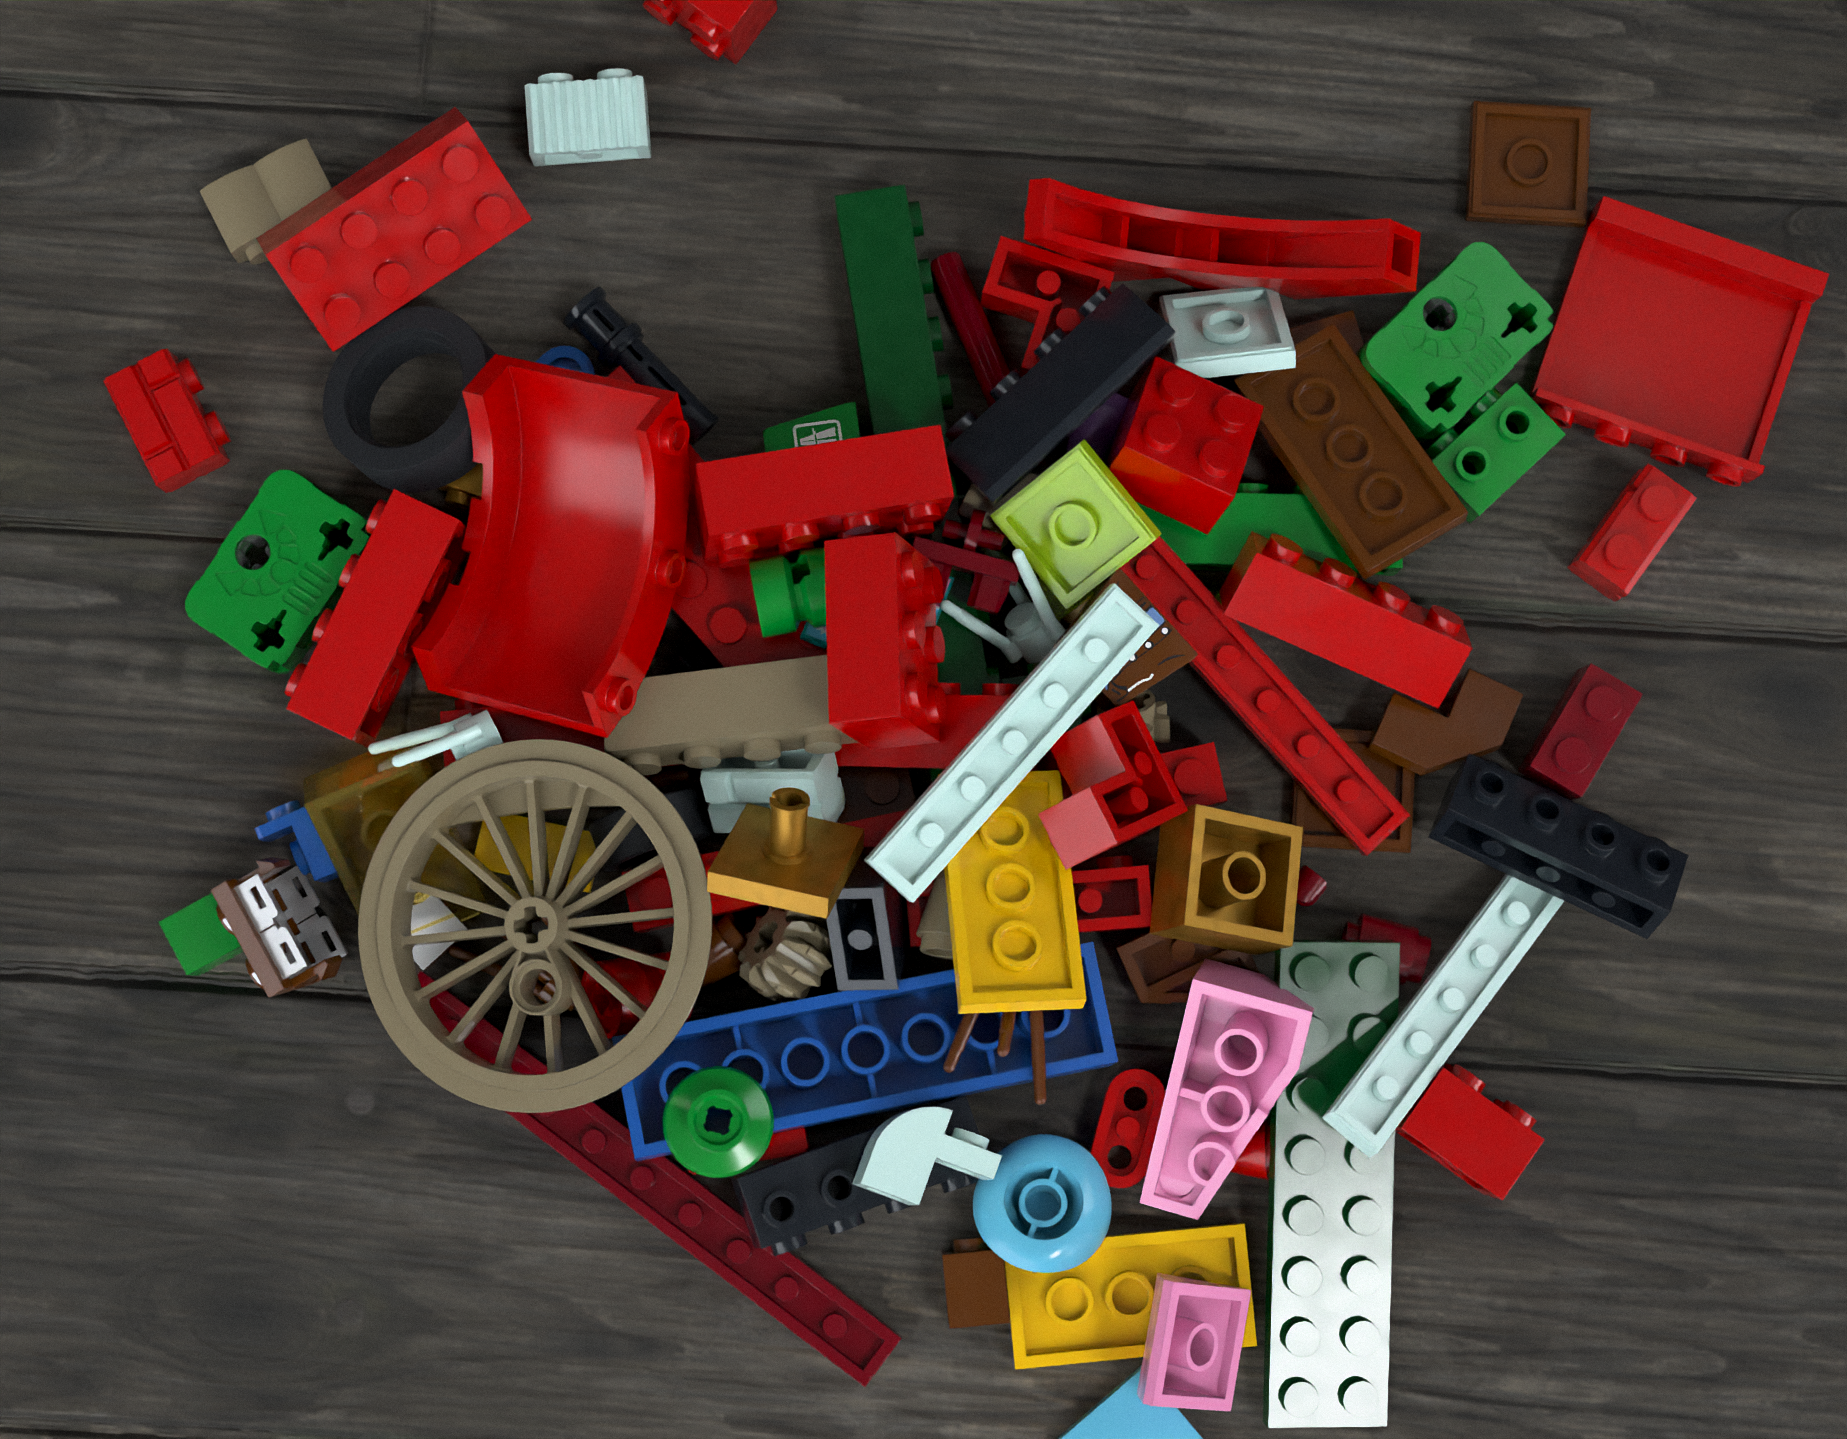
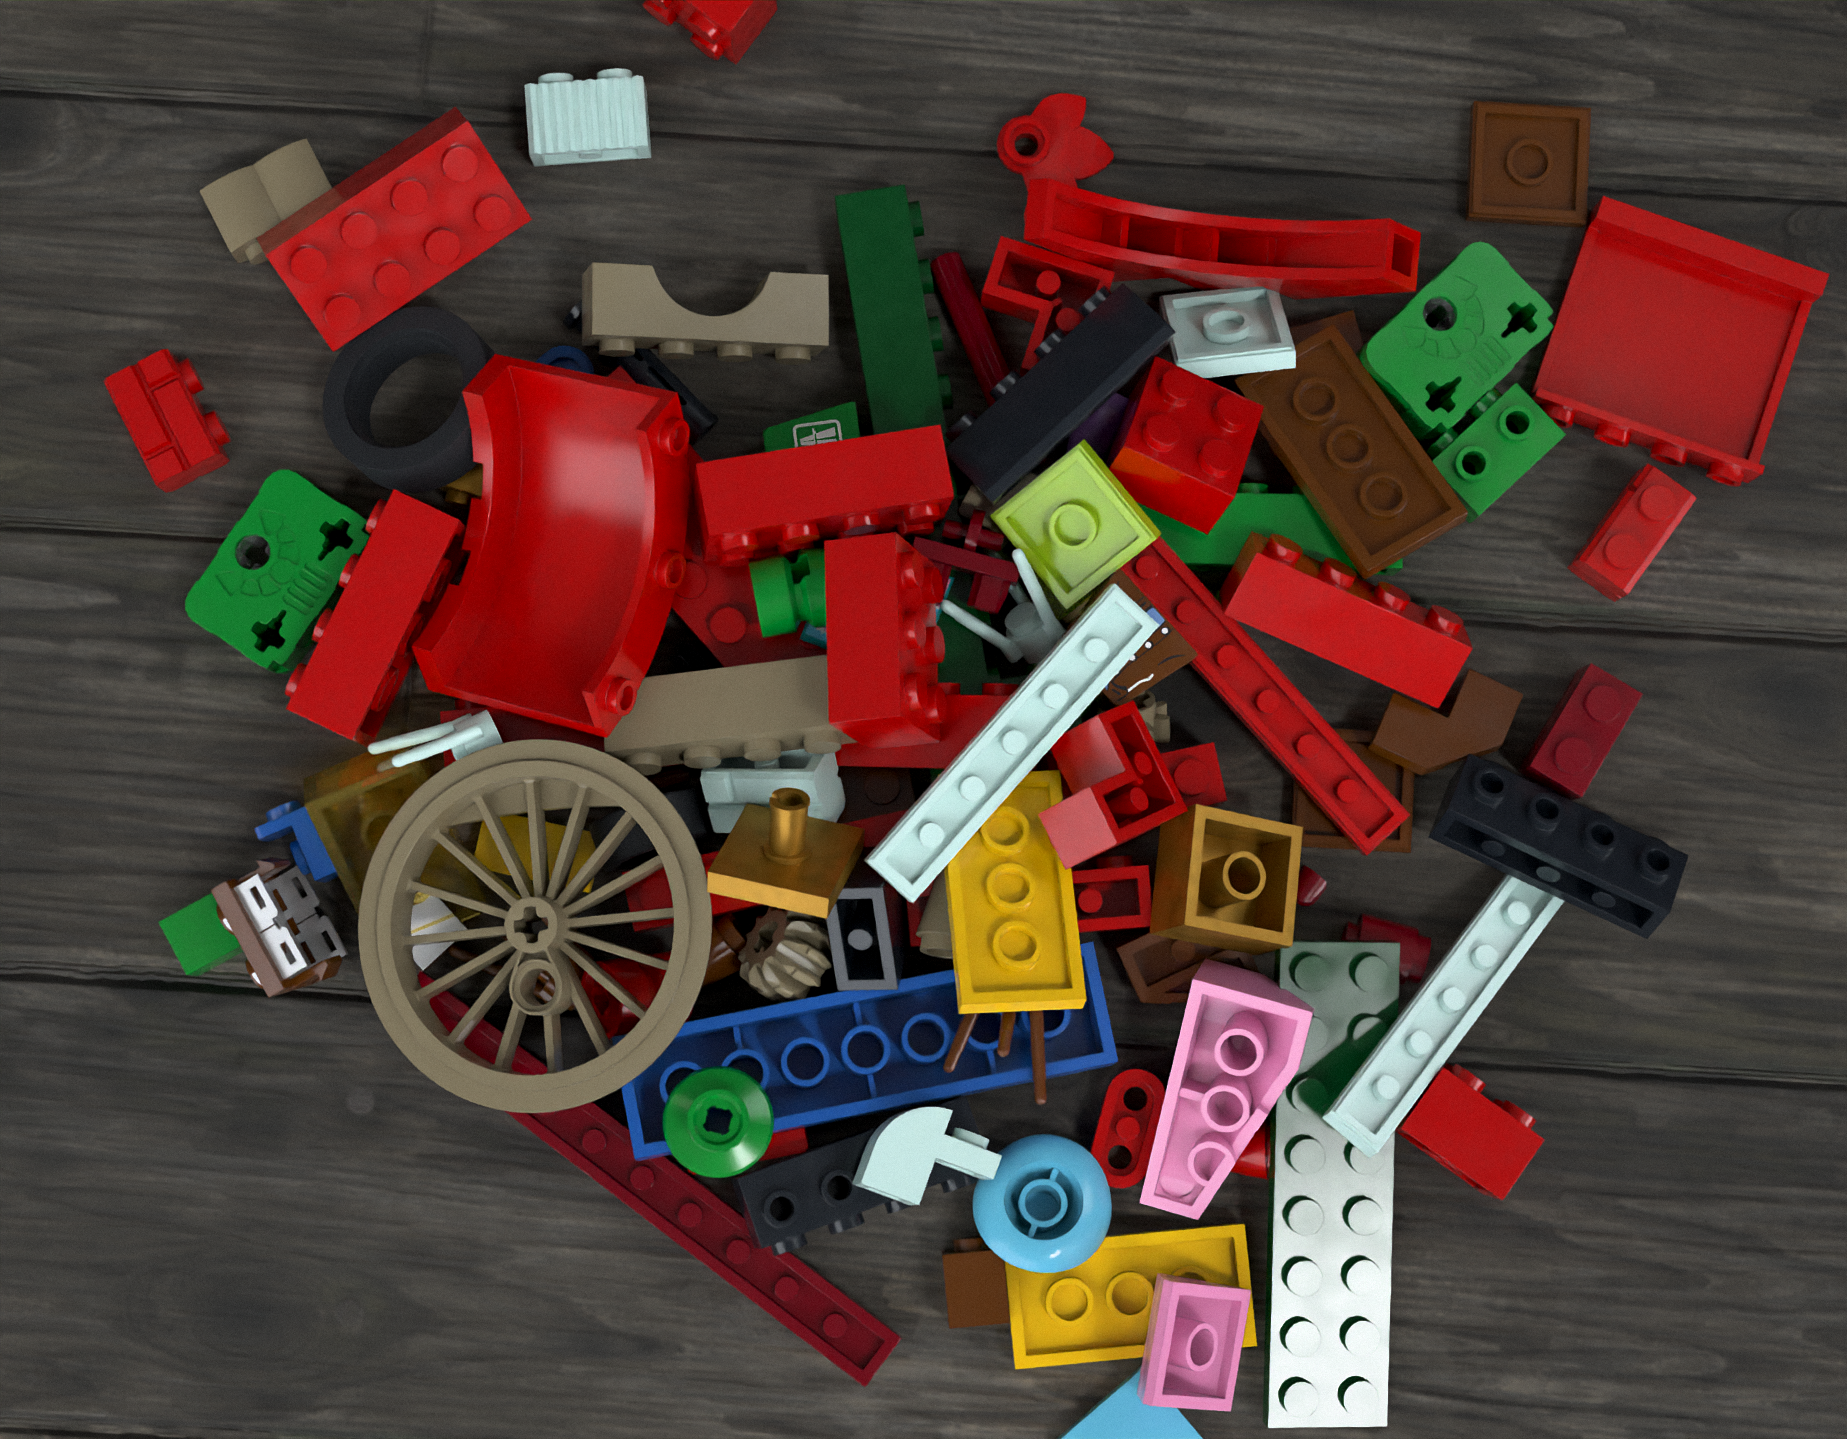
none -> dark tan arch [582,262,829,365]
none -> red plate [997,93,1114,192]

